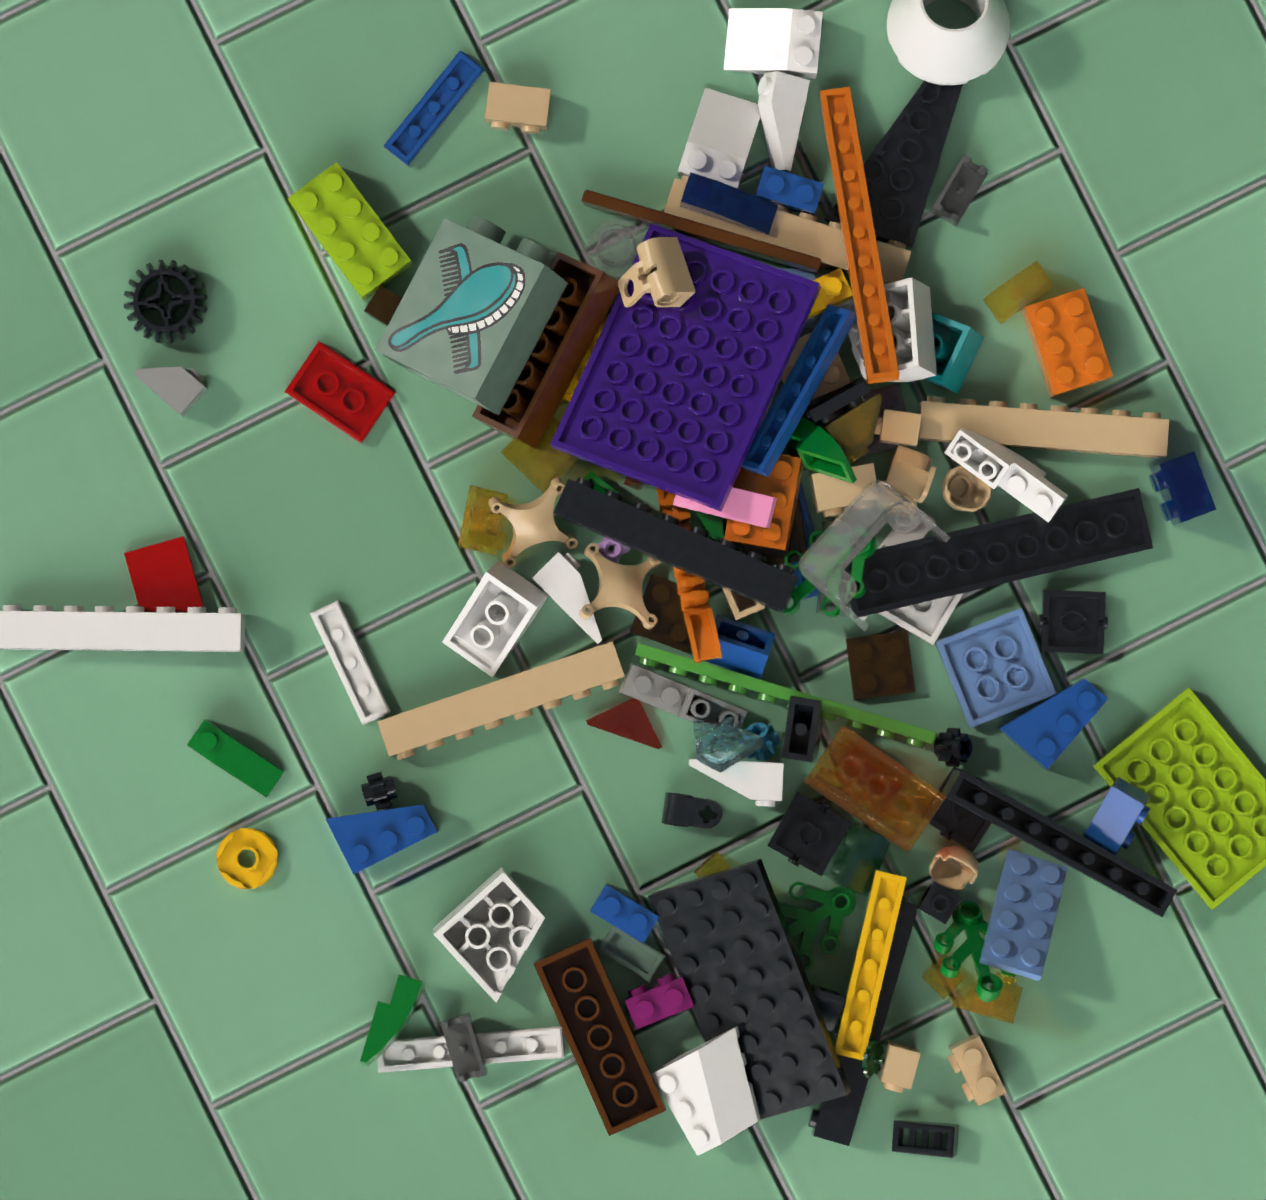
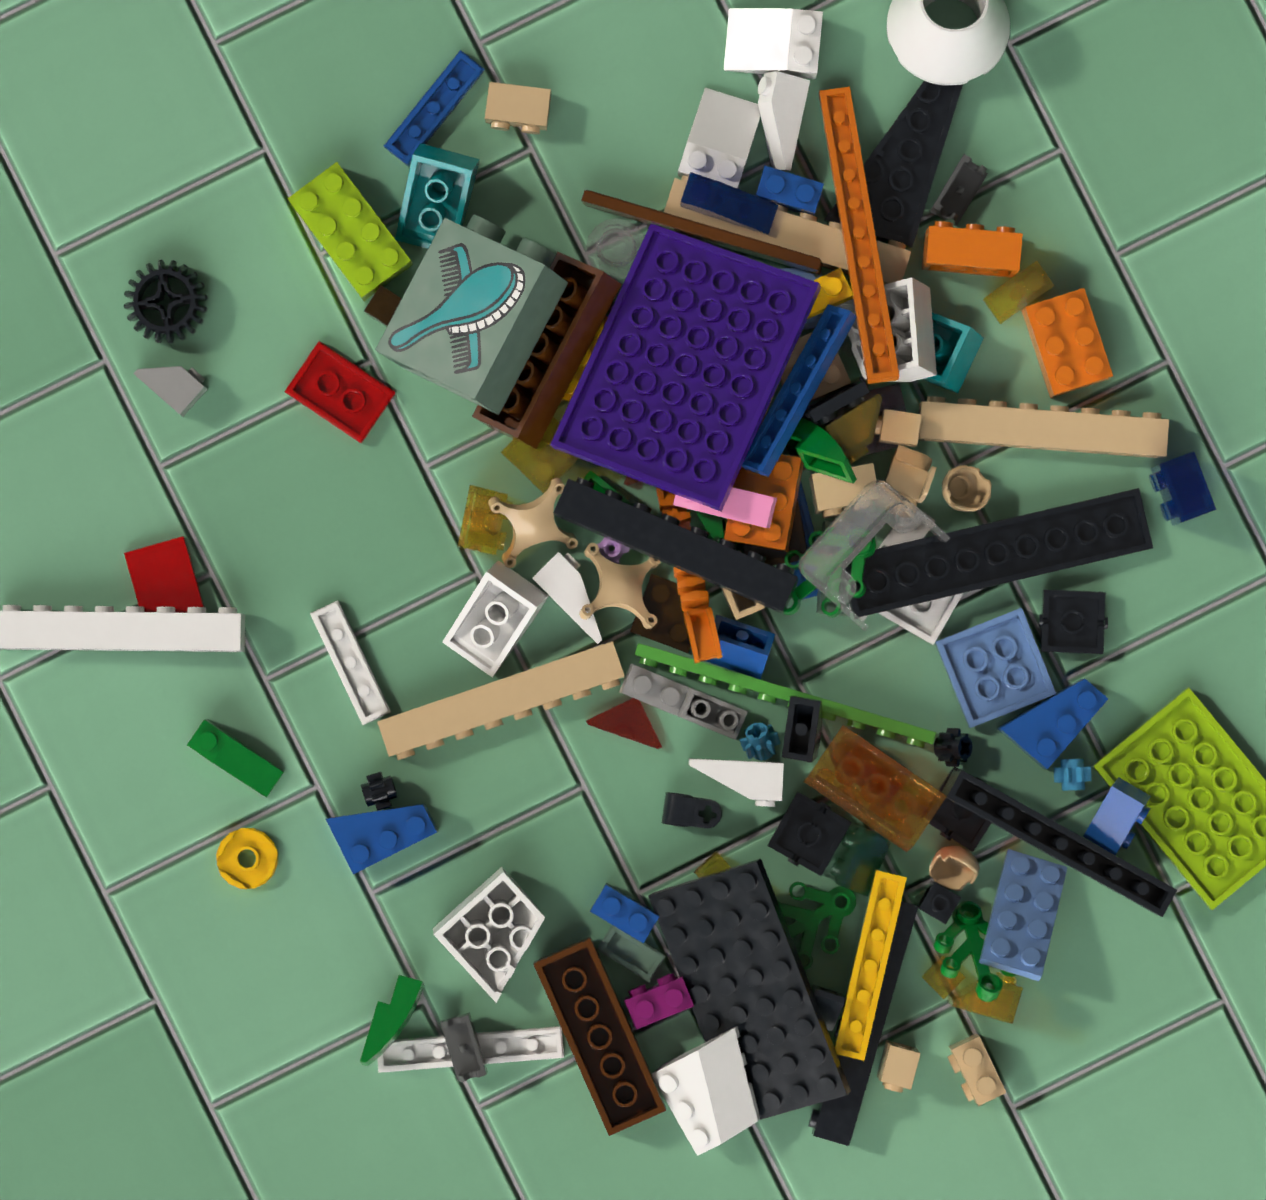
tan piece [618,237,696,307] -> none
clear light blue slope [693,717,762,772] -> none
dark brown plate [845,631,915,700] -> none
dark green plant [862,1040,885,1079] -> none
black slope [892,1120,959,1158] -> none
white slope [944,428,1068,522] -> none
none -> teal slope [395,143,480,249]
none -> orange brick [922,221,1023,278]
none -> dark azure gear [1054,759,1092,791]

